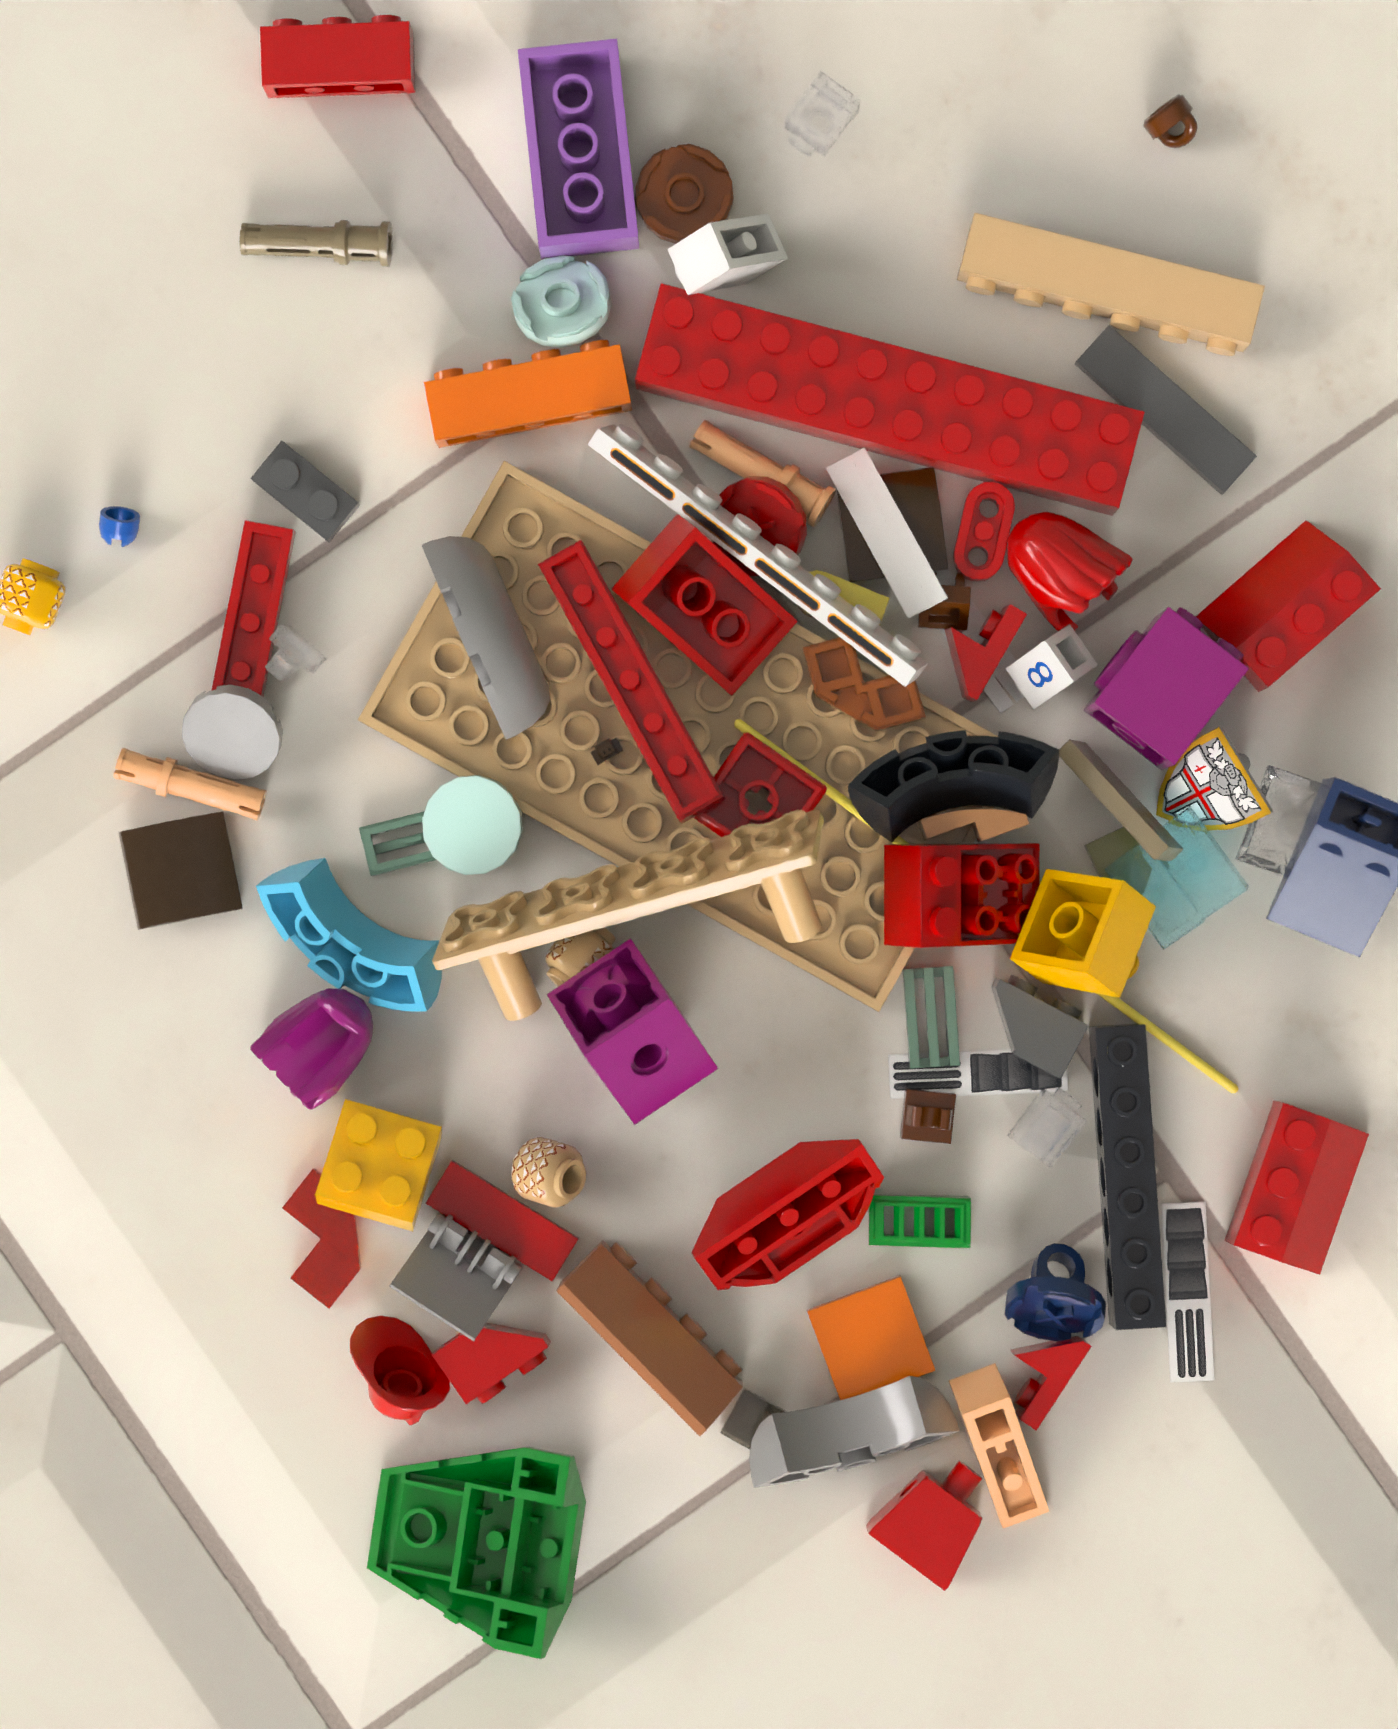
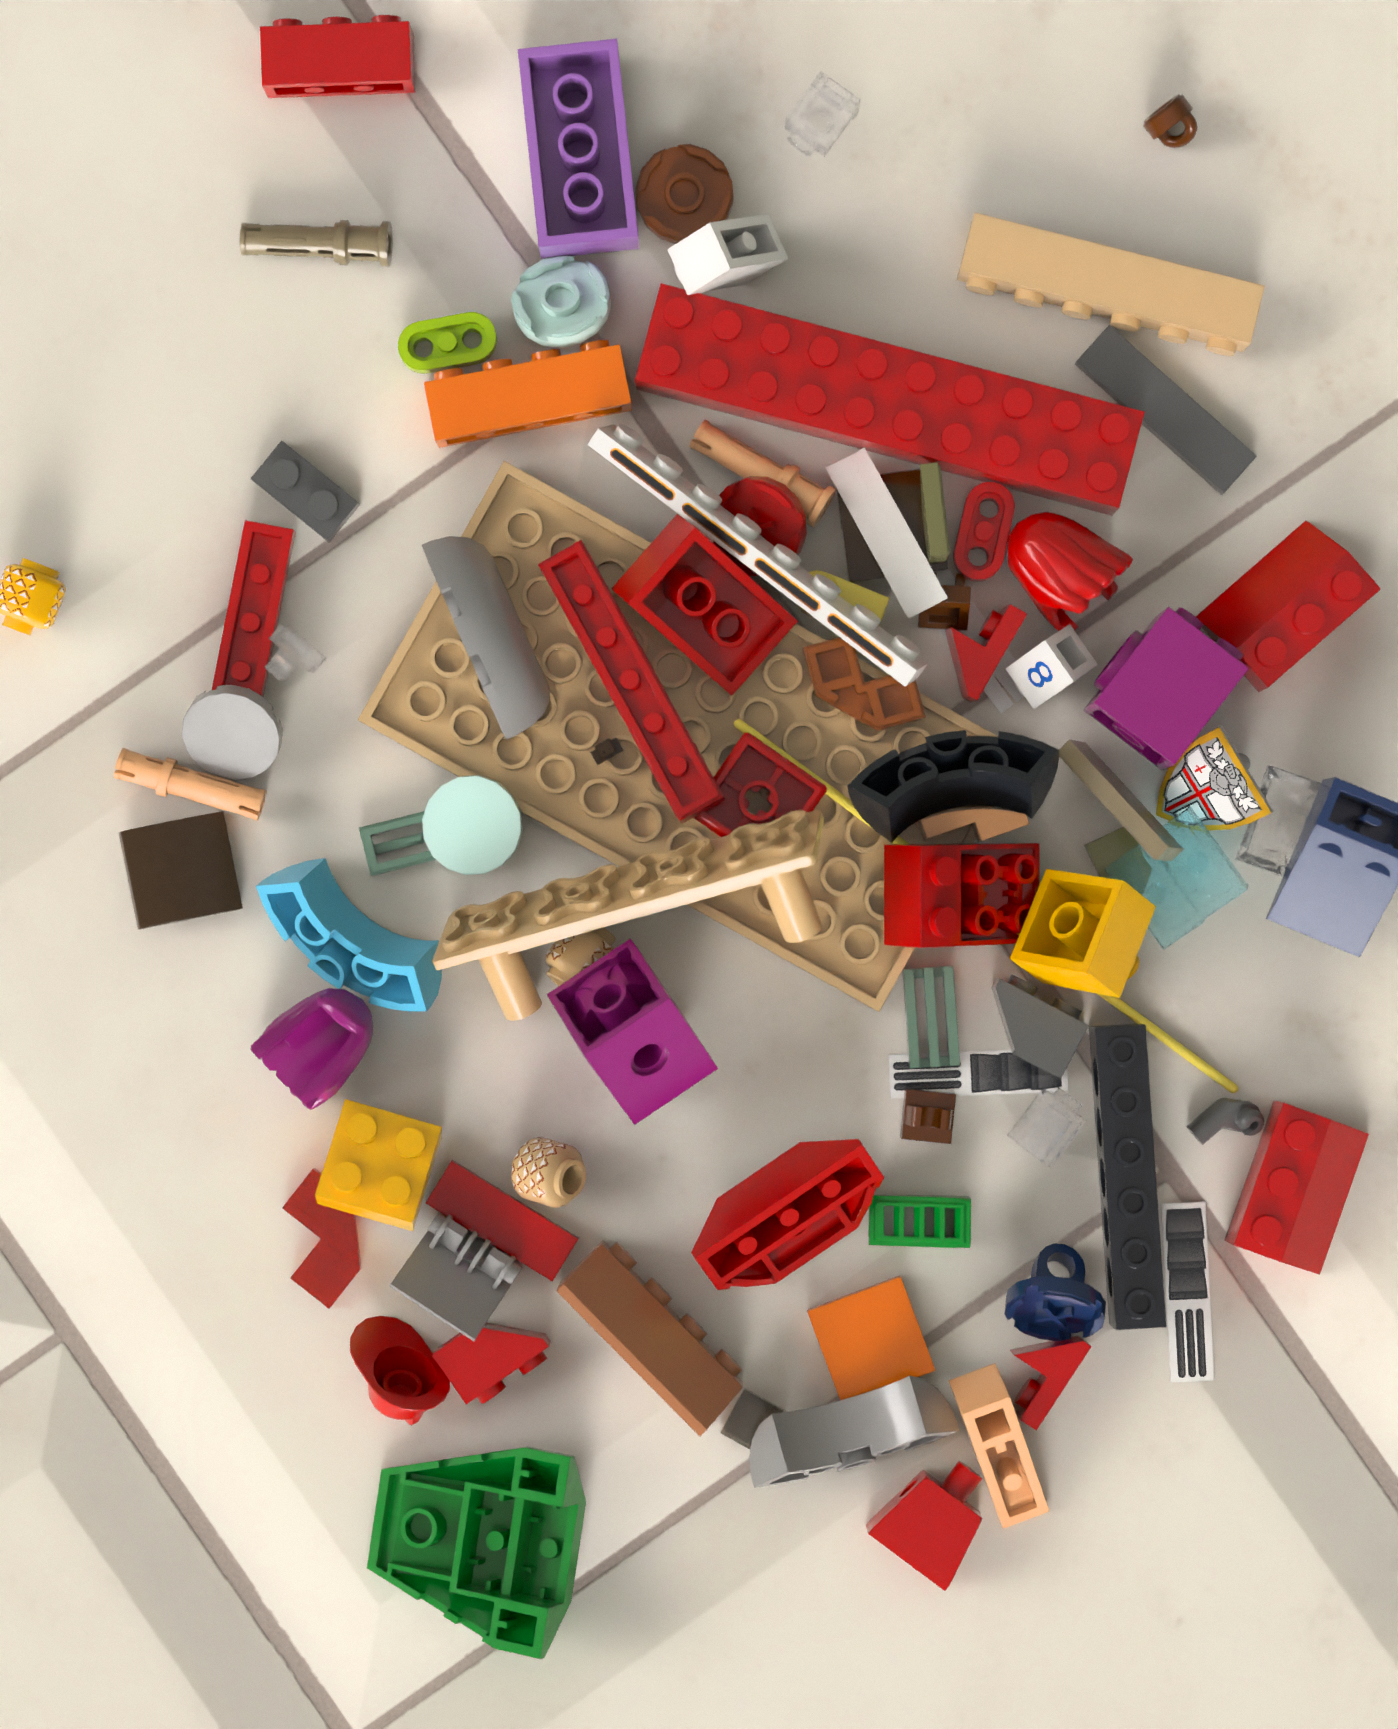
blue hinge [99,506,140,547] -> none
none -> lime plate [398,312,497,374]
none -> olive tile [920,462,950,564]
none -> dark grey arm [1186,1098,1264,1145]

